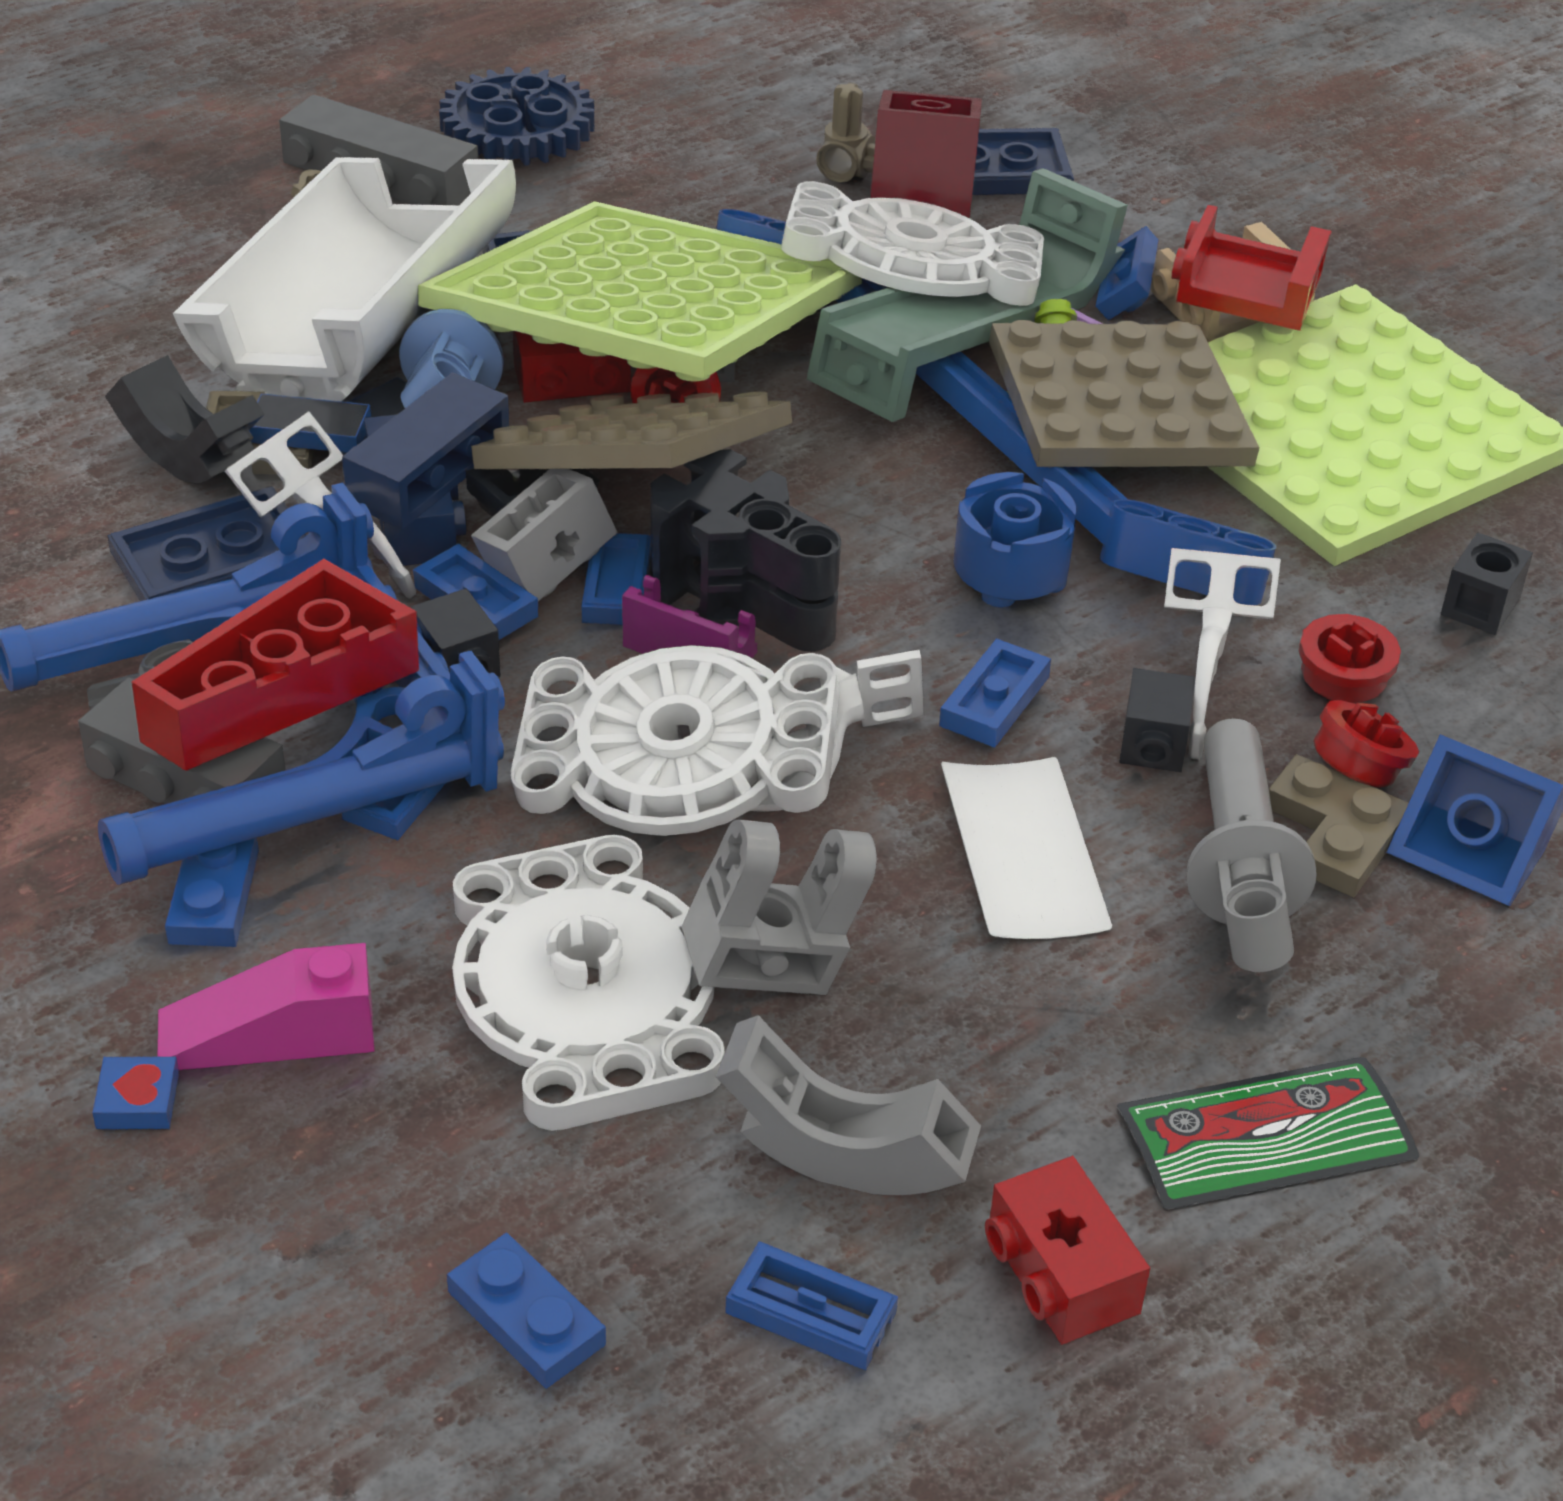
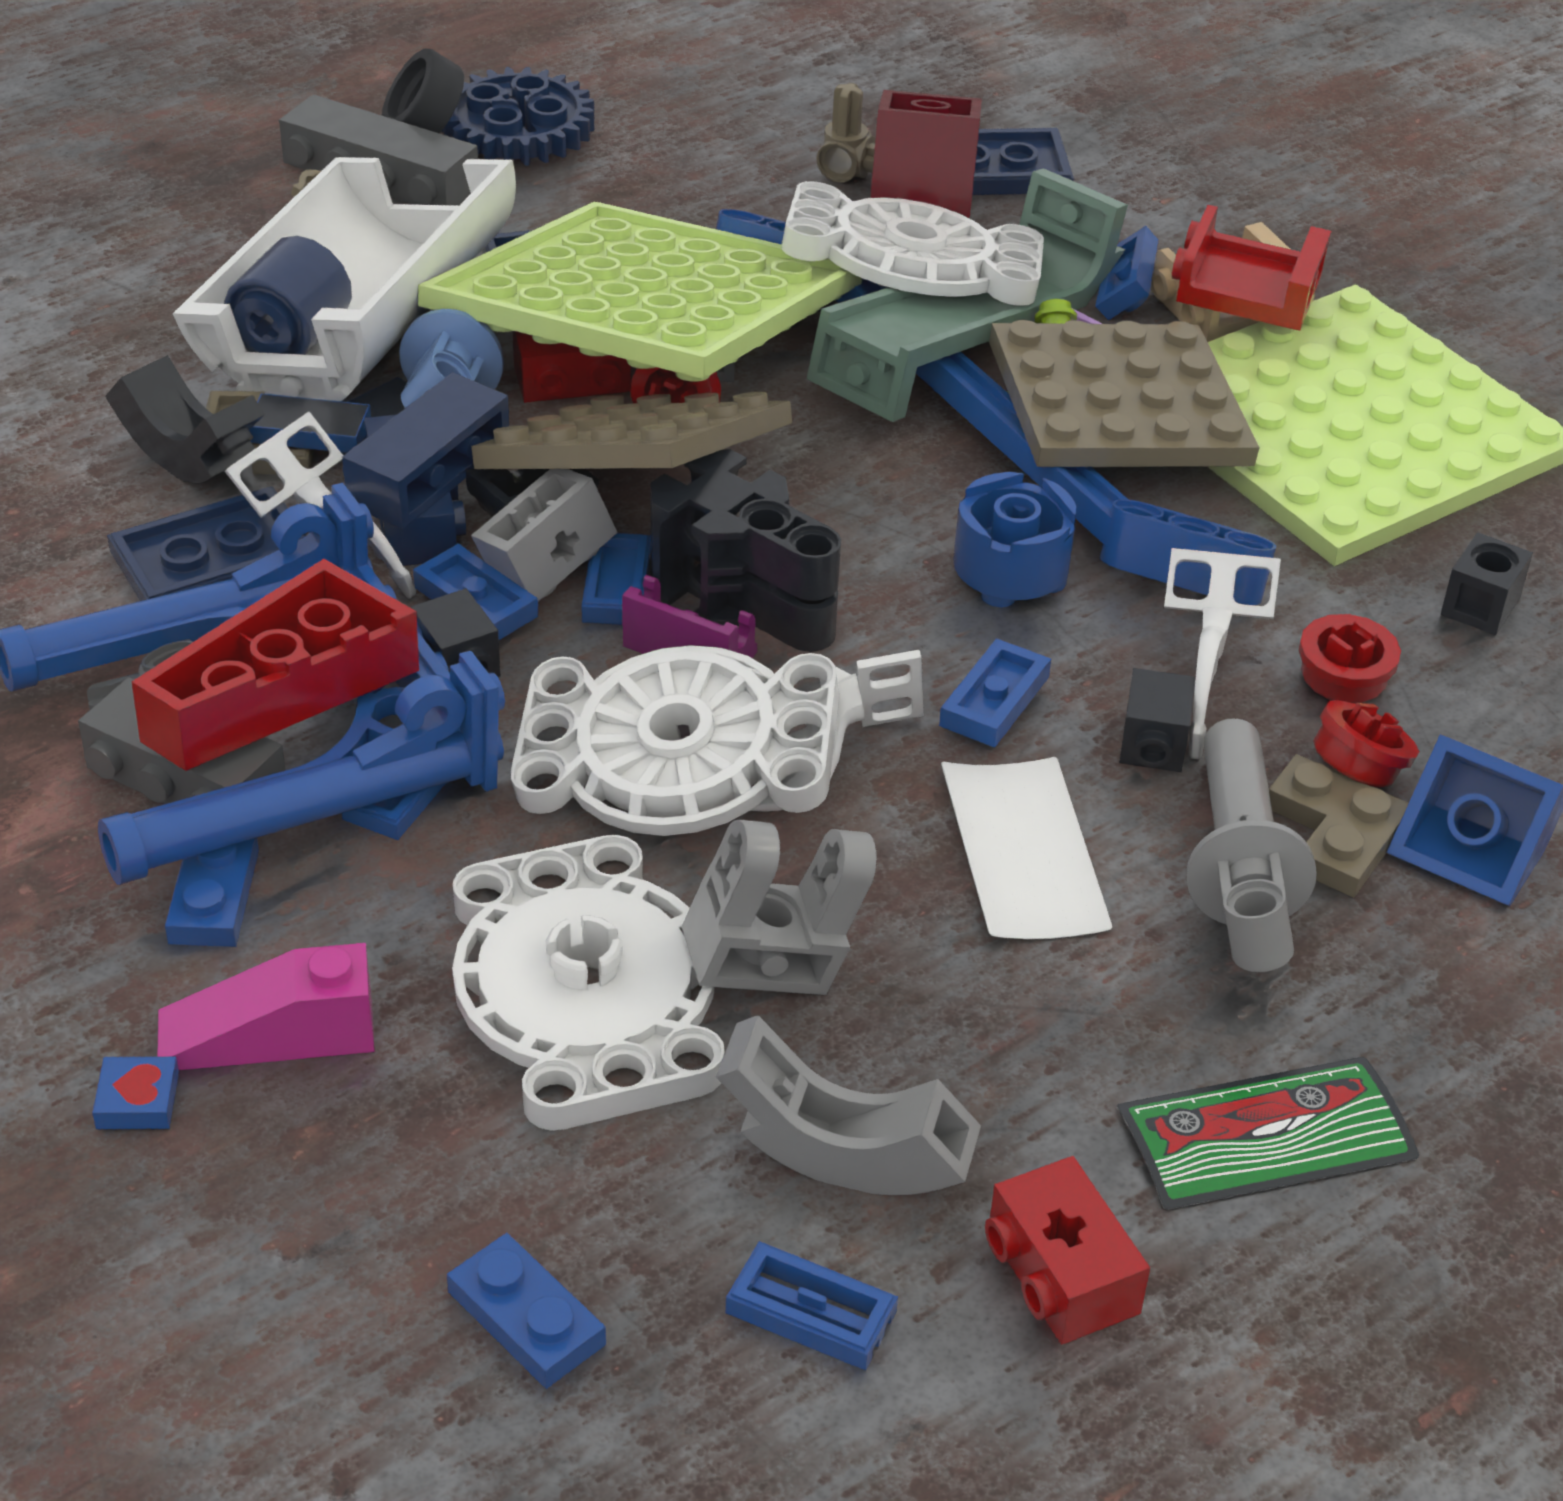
none -> dark blue piece [224,235,352,355]
none -> black tyre [382,48,464,134]

